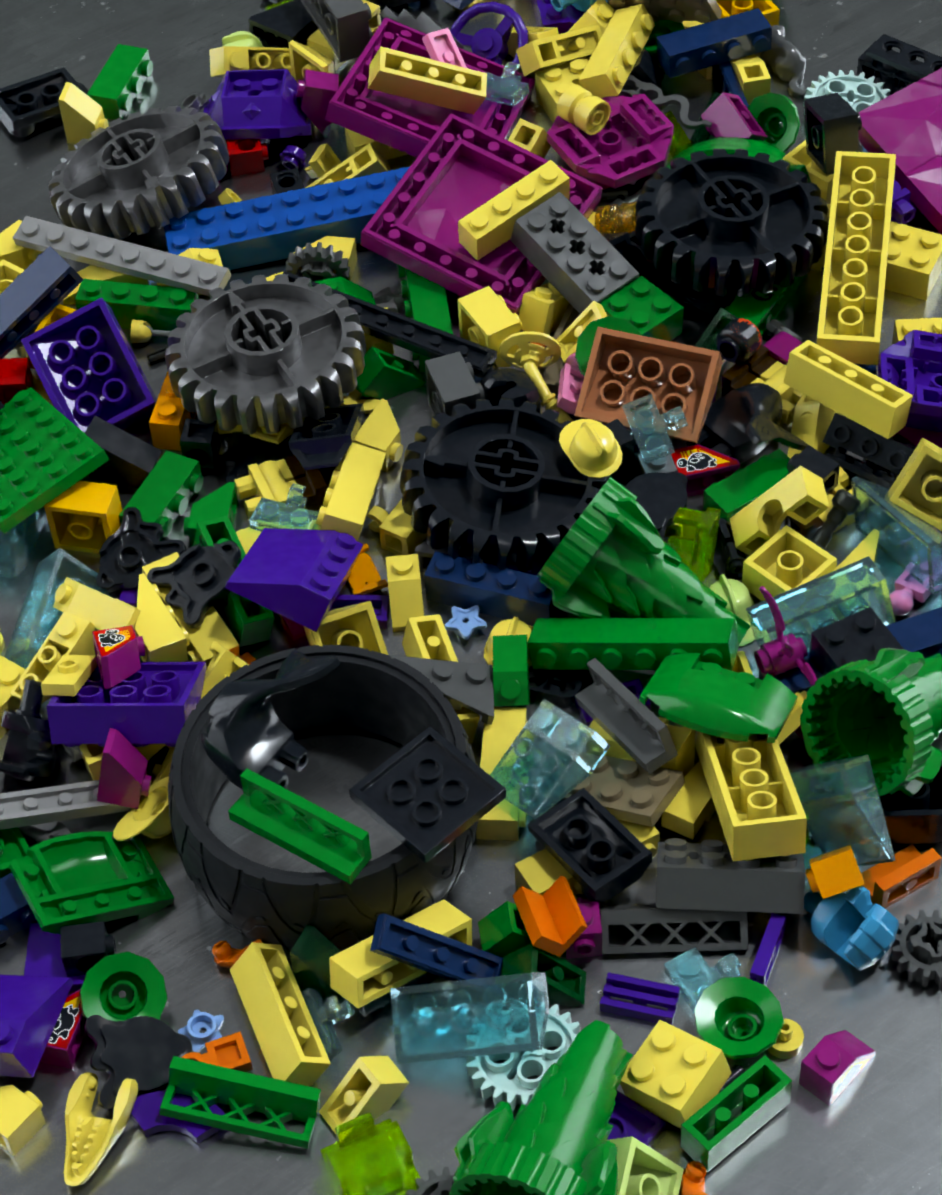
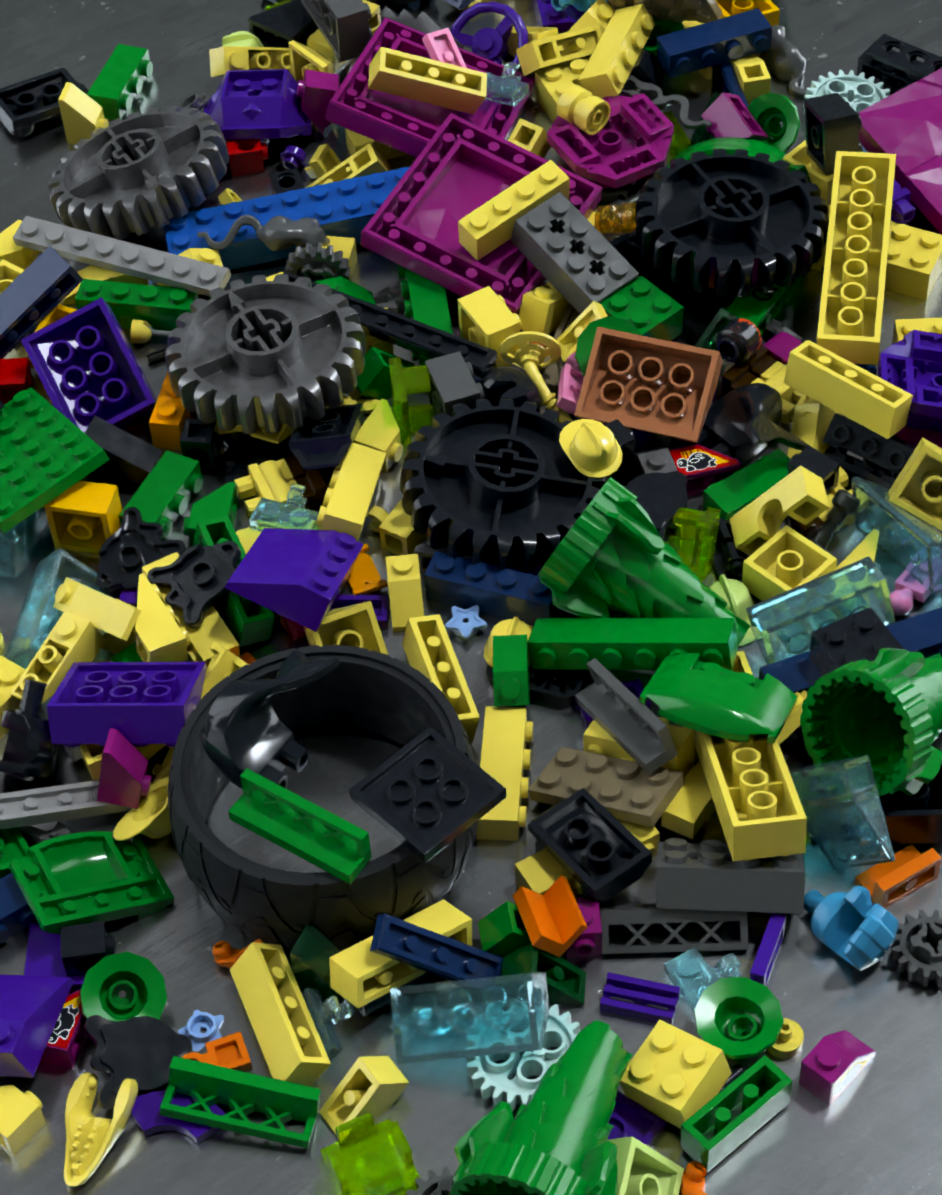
light yellow plate [41,655,97,697] -> none
magenta slope [92,625,145,689] -> none
dark grey wing [389,655,494,725] -> none
clear light blue slope [490,699,610,819] -> none
clear light blue plate [622,394,688,464] -> none
magenta plant [754,586,817,686] -> none
light orange brick [805,845,865,899] -> none
none -> dark grey animal [197,215,330,251]
none -> clear neon green panel [388,357,434,445]

